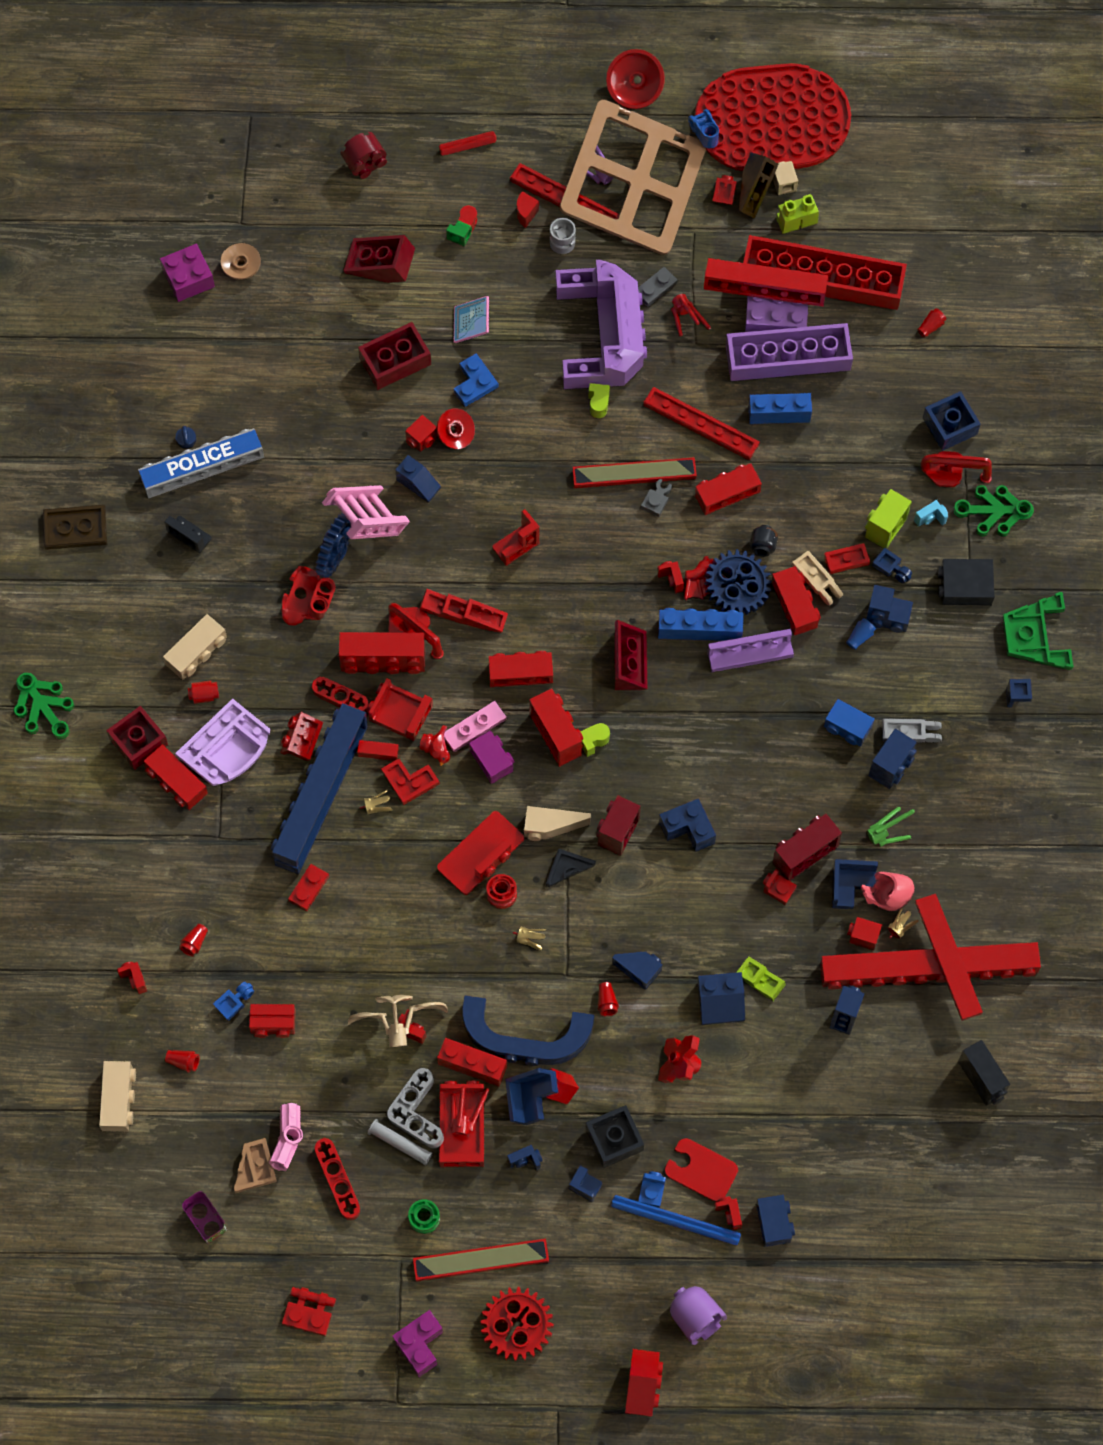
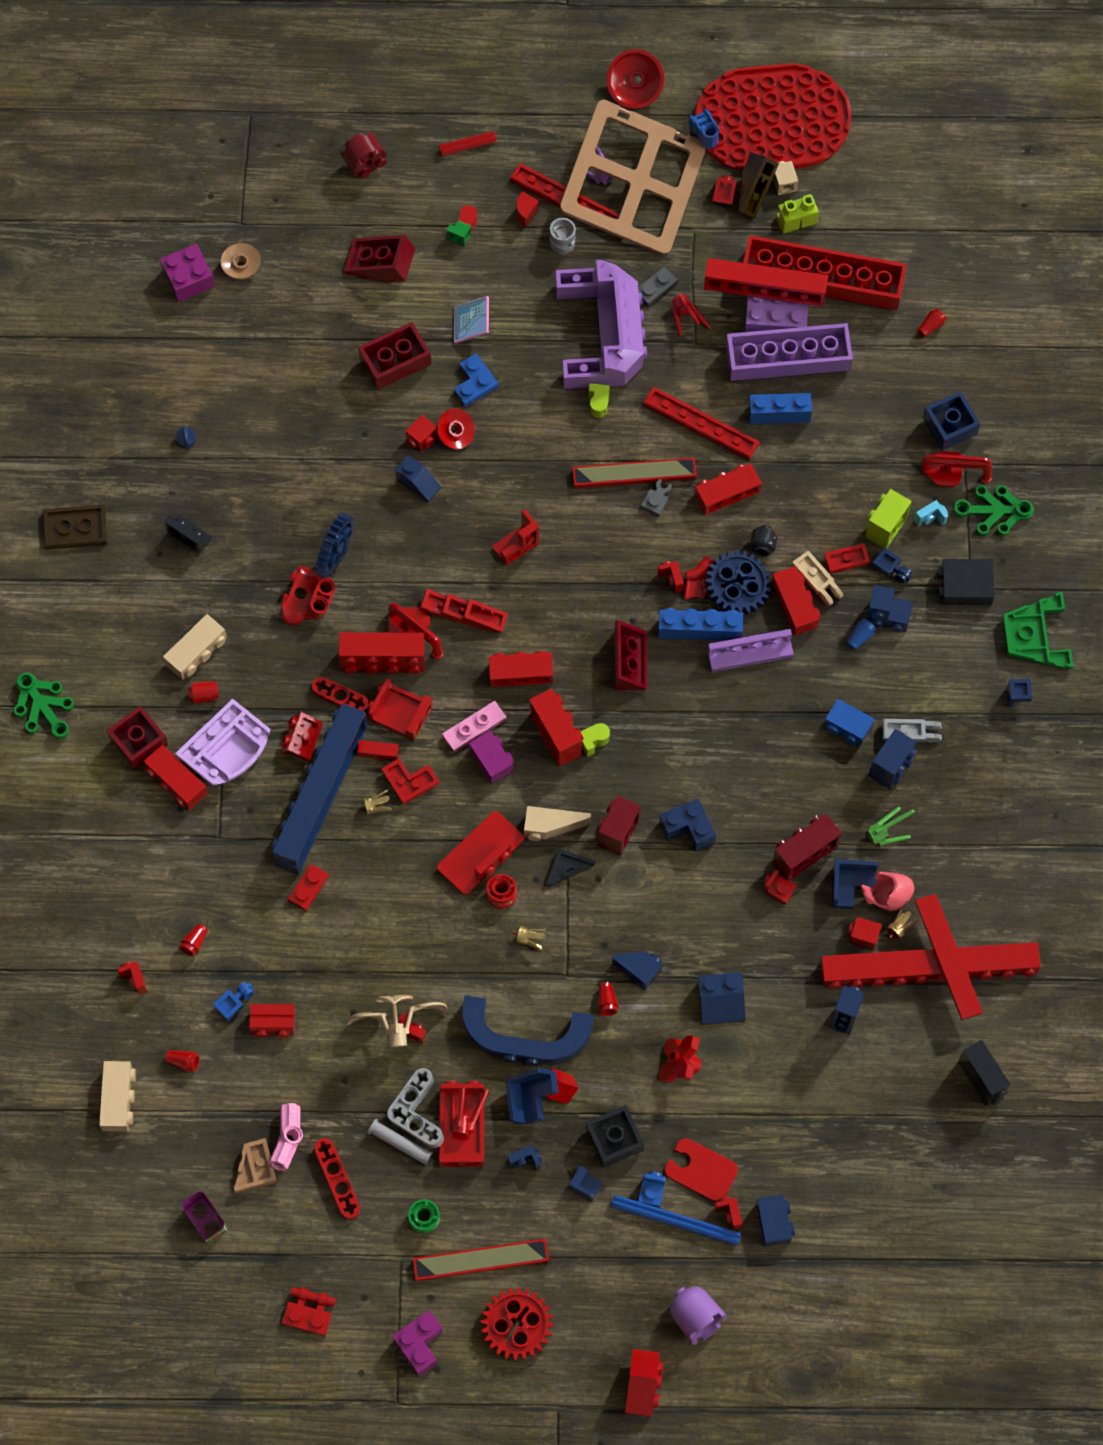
brick [138,428,264,498] -> none
bright pink fence [322,486,410,539] -> none
red animal [420,725,450,766] -> none
red brick [437,1038,507,1087] -> none
lime slope [736,956,786,1001] -> none

